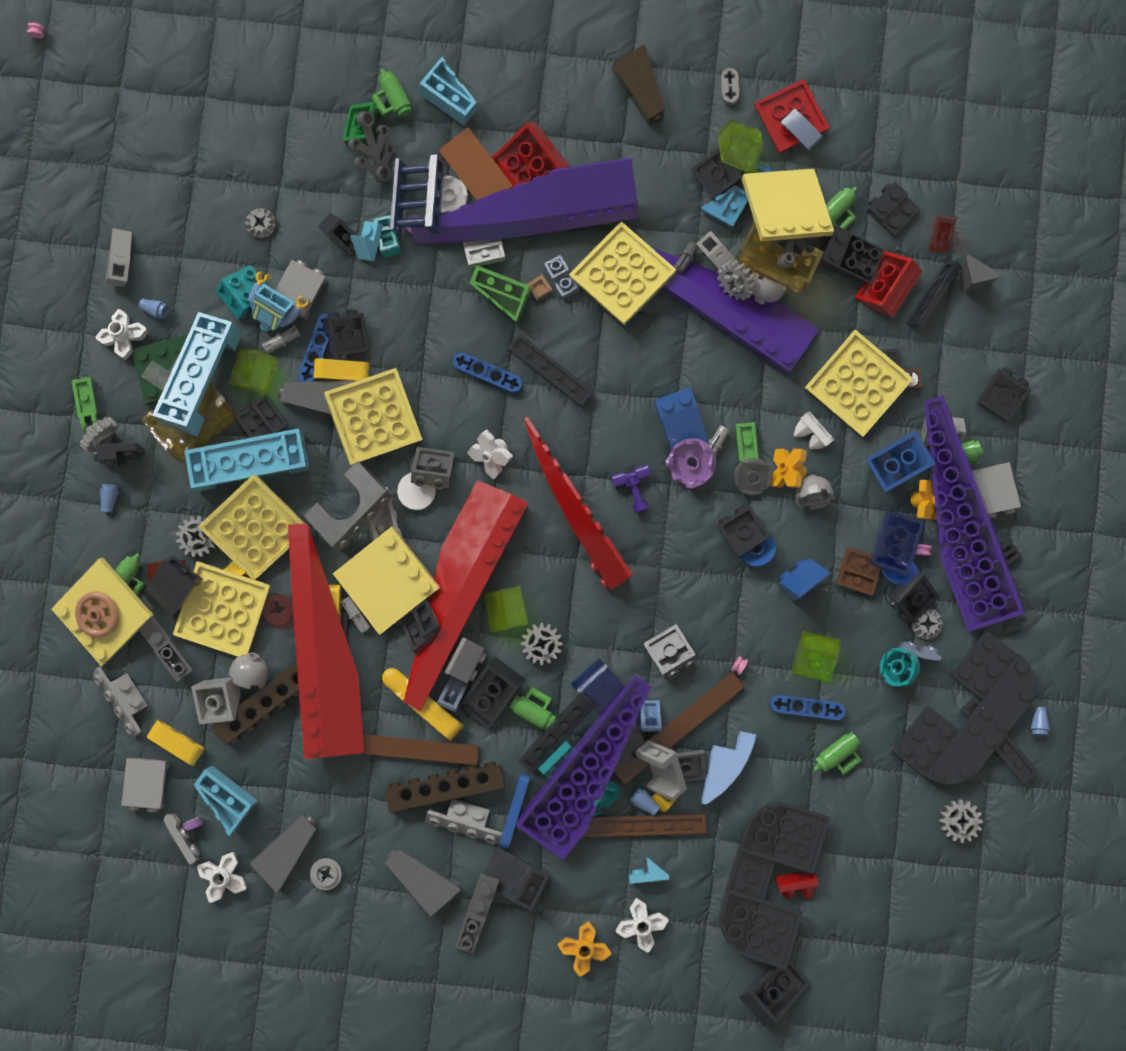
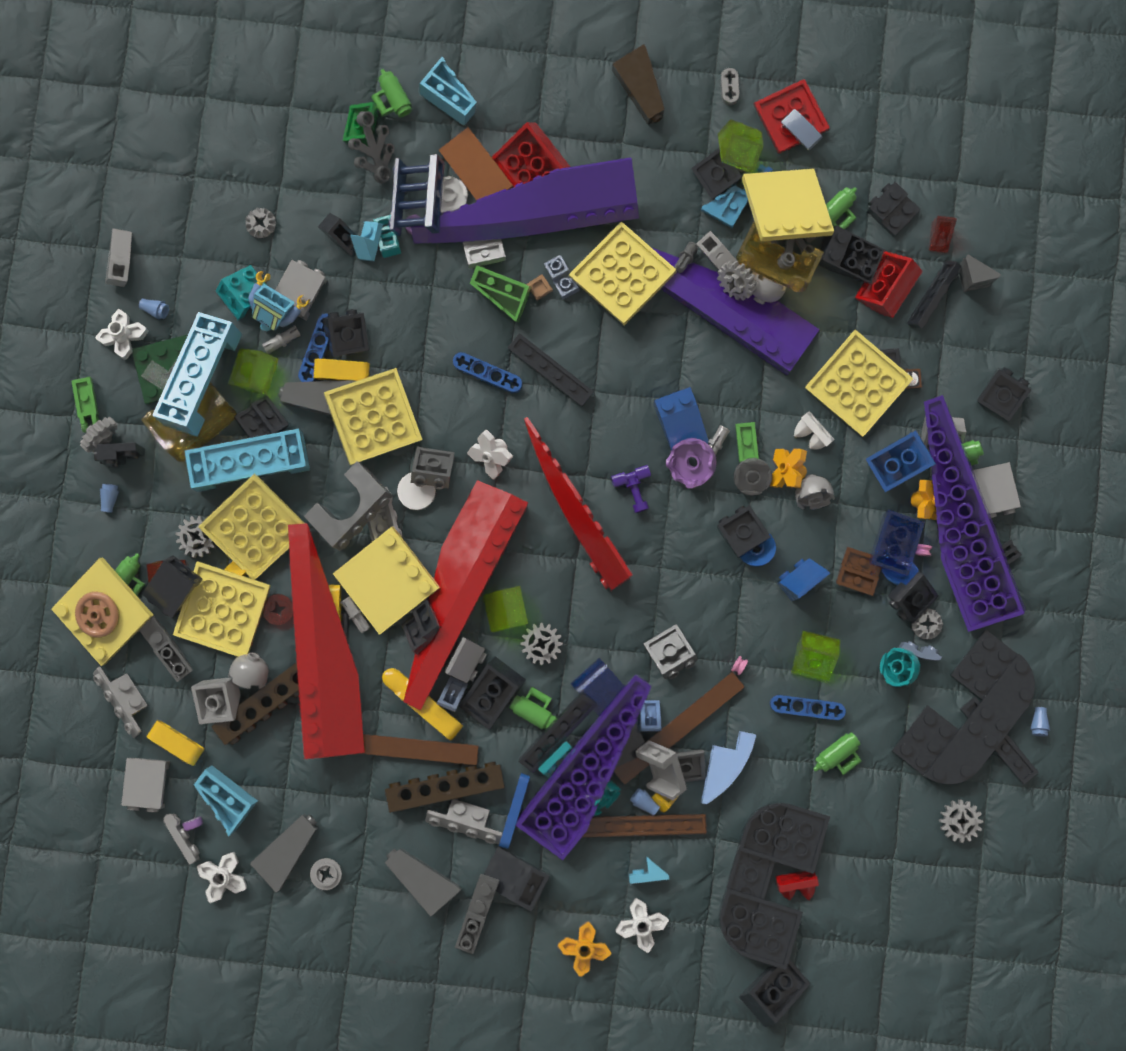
bright pink bush [27,23,45,38] -> none

